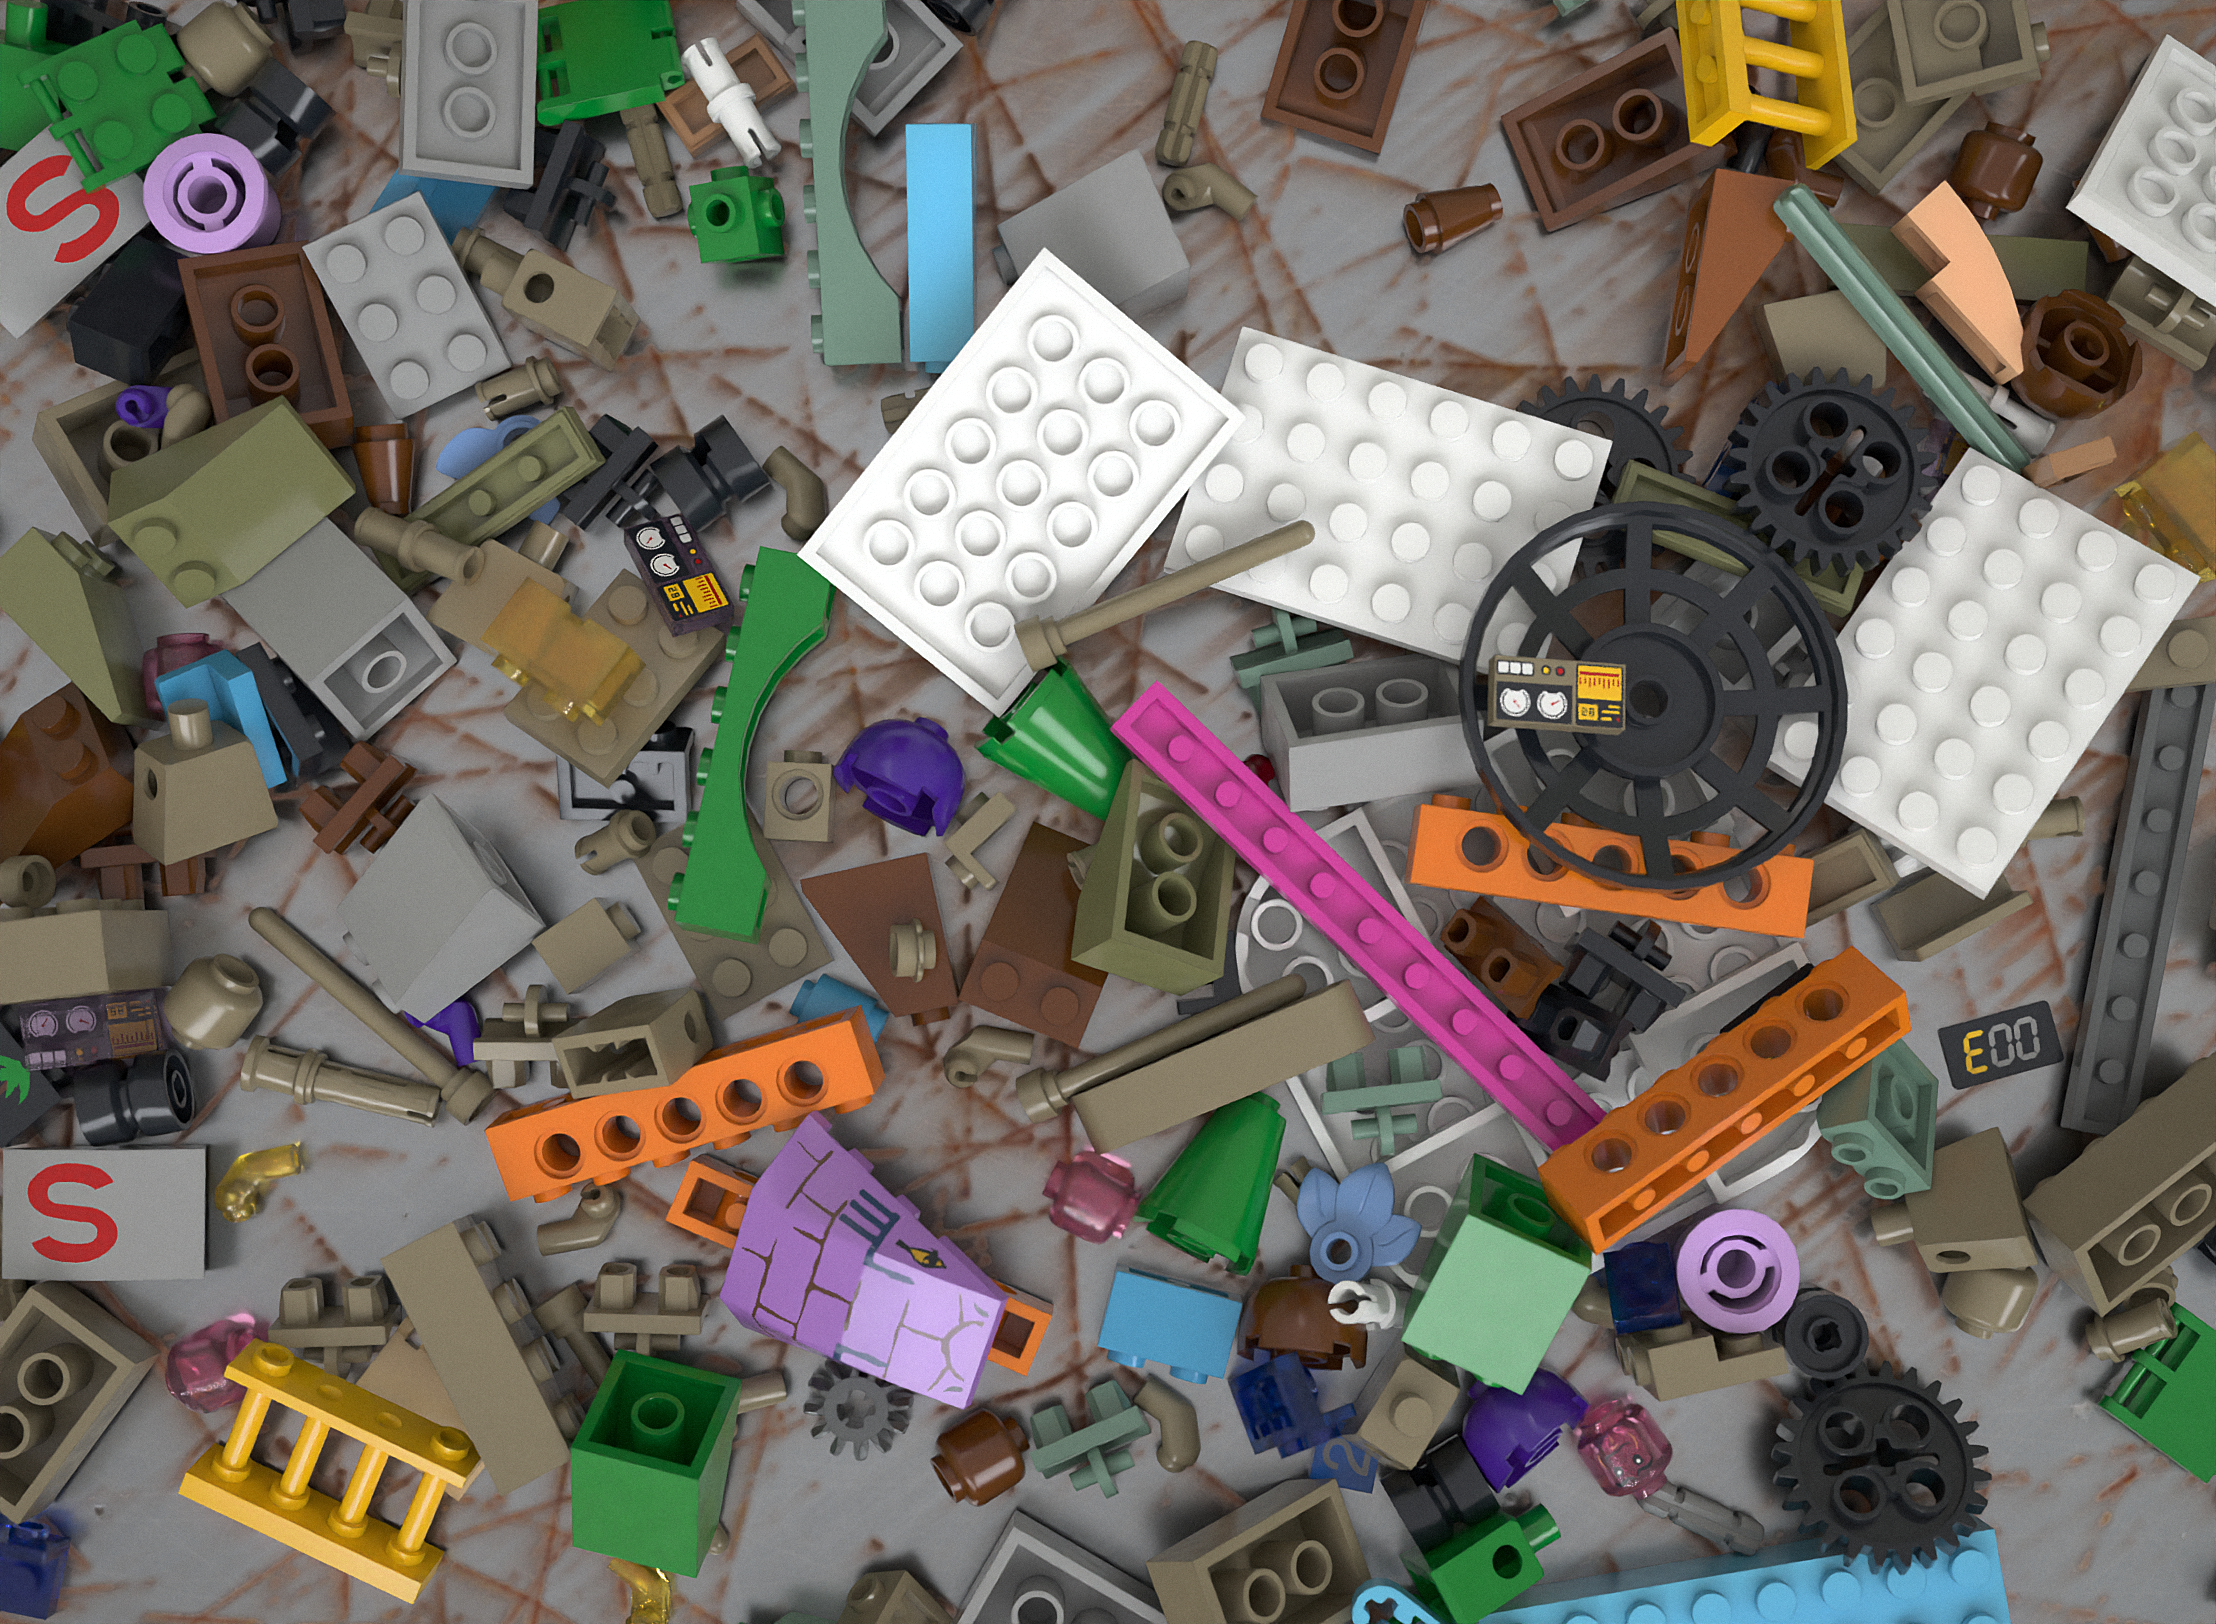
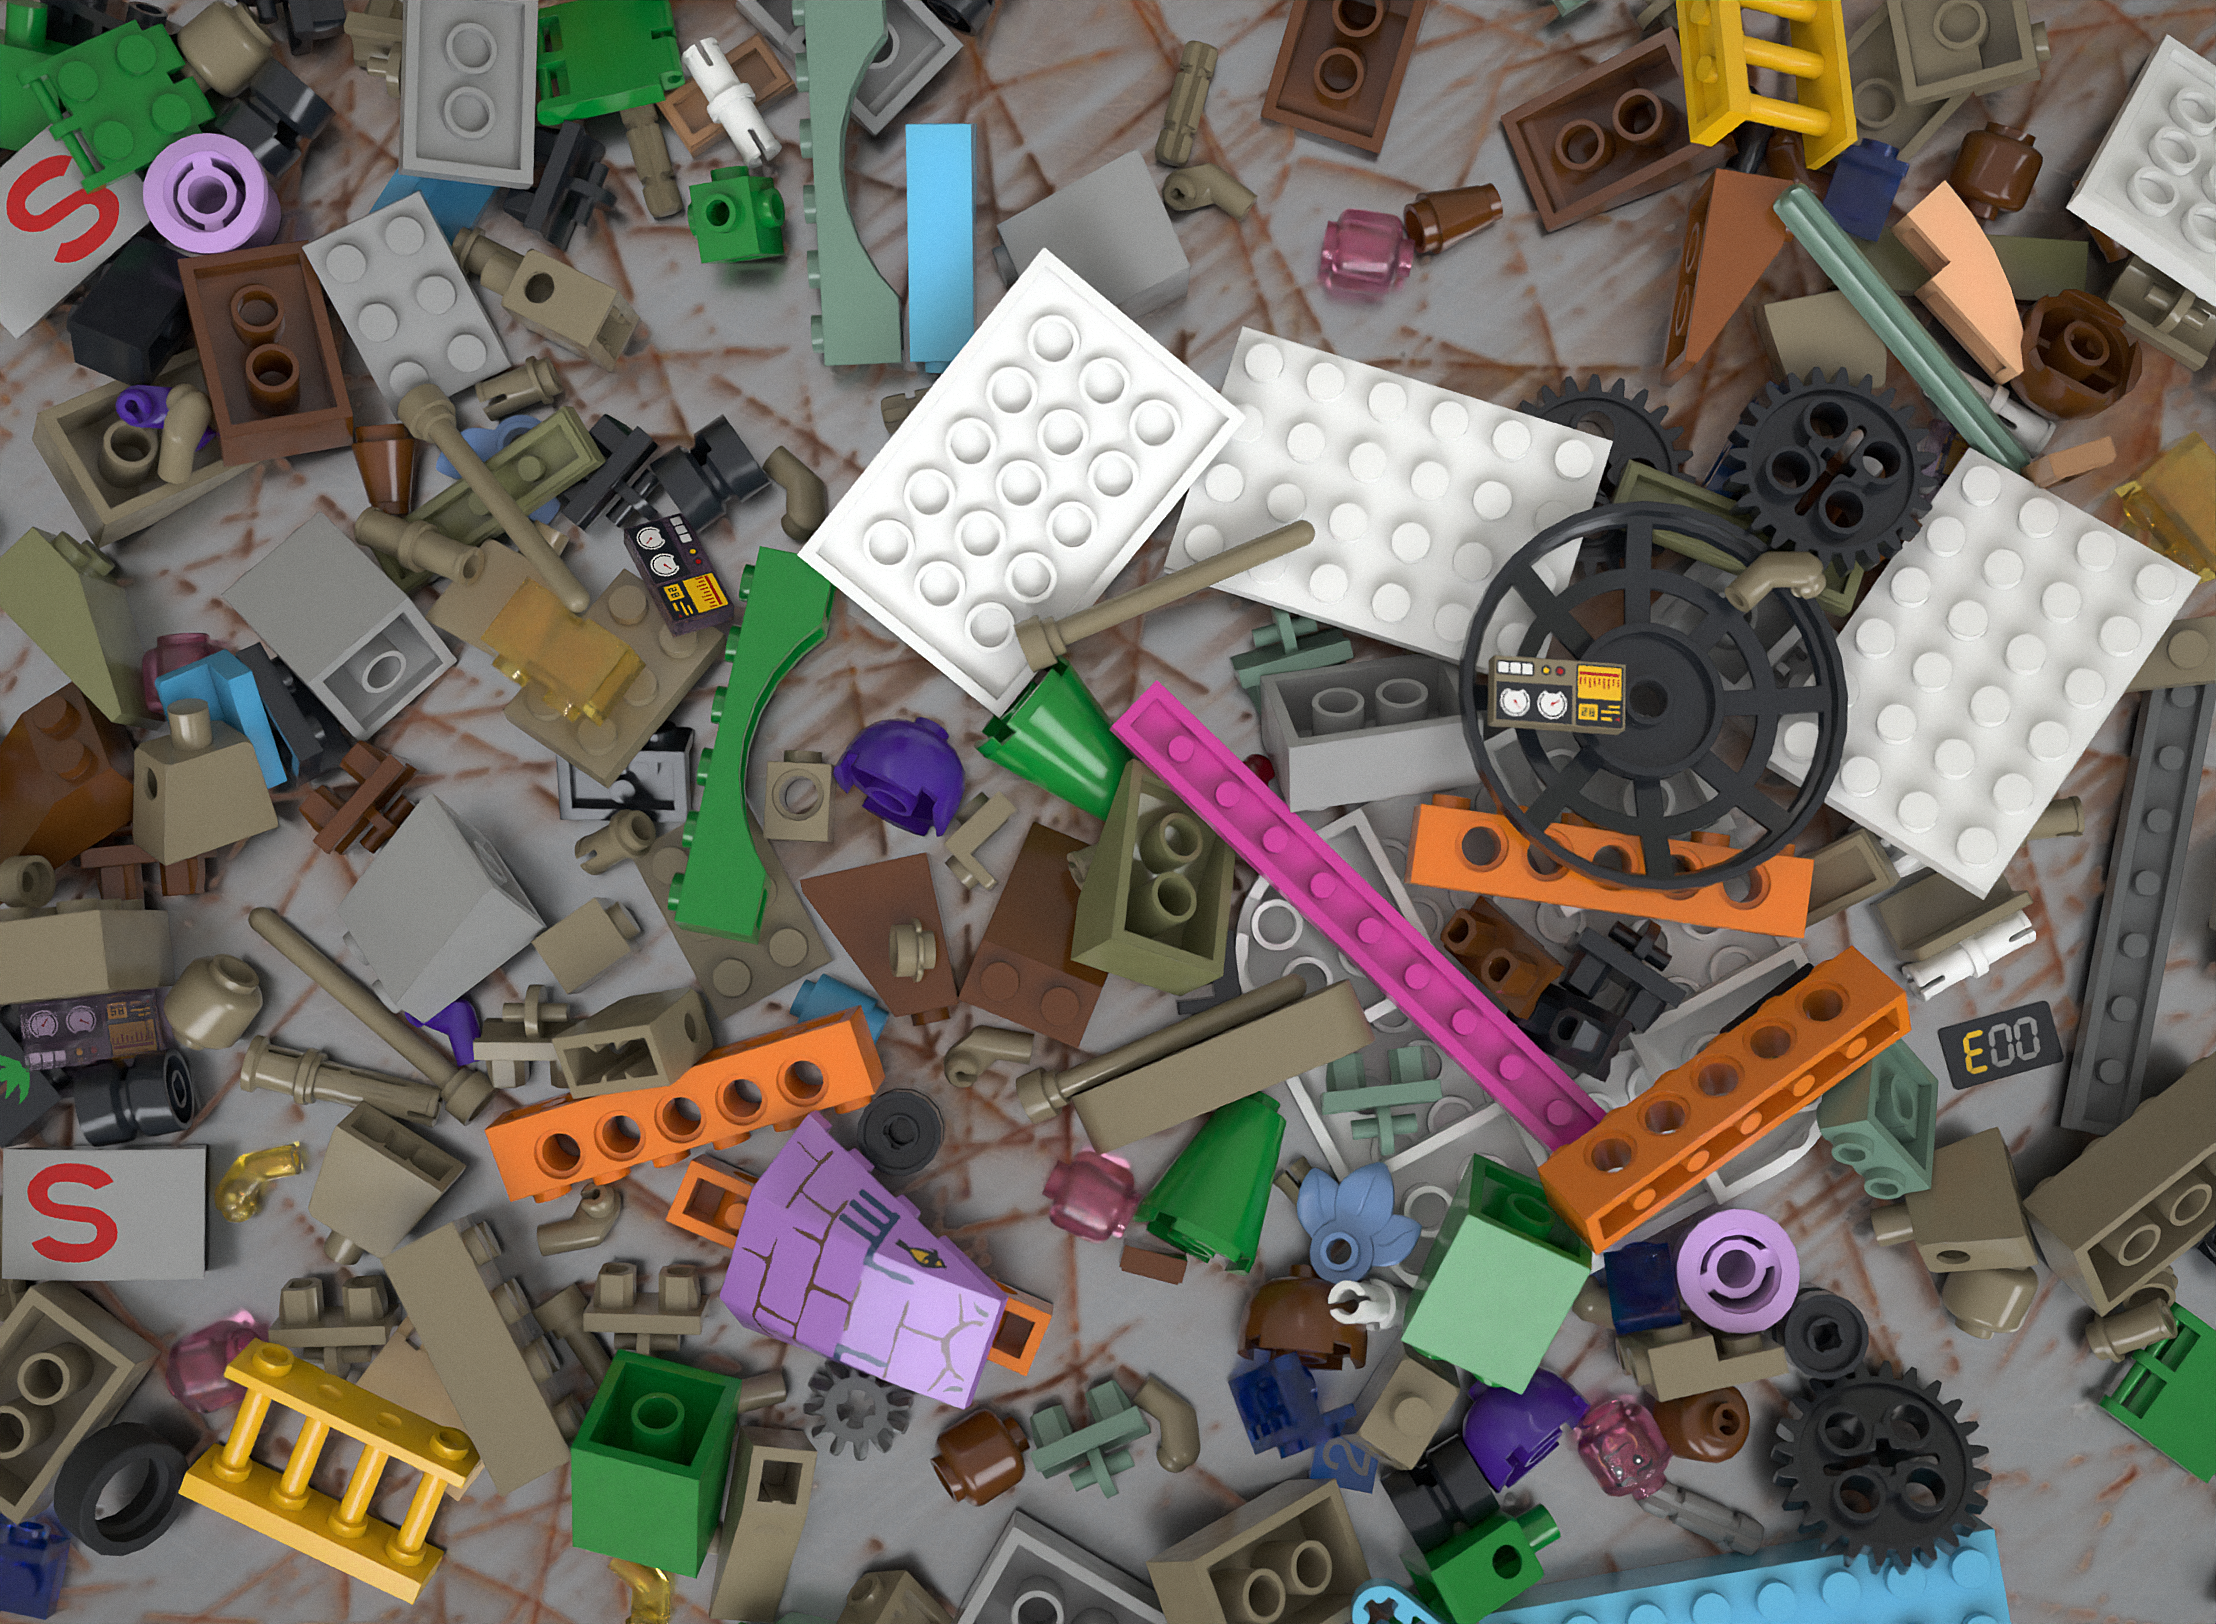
olive slope [107,395,356,609] -> none
dark azure brick [1097,1263,1243,1384] -> none
none -> black tyre [53,1422,190,1556]
none -> dark tan torso [308,1101,467,1265]
none -> dark tan piece [397,384,590,612]
none -> dark tan slope [708,1425,818,1623]
none -> black wheel [857,1086,946,1176]
none -> reddish brown tile [1119,1238,1188,1285]
none -> clear pink head [1319,207,1415,297]
none -> reddish brown head [1652,1386,1750,1464]
none -> dark tan arm [1725,551,1826,612]
none -> clear blue bracket [1822,138,1910,244]
none -> white pin [1902,910,2036,1002]

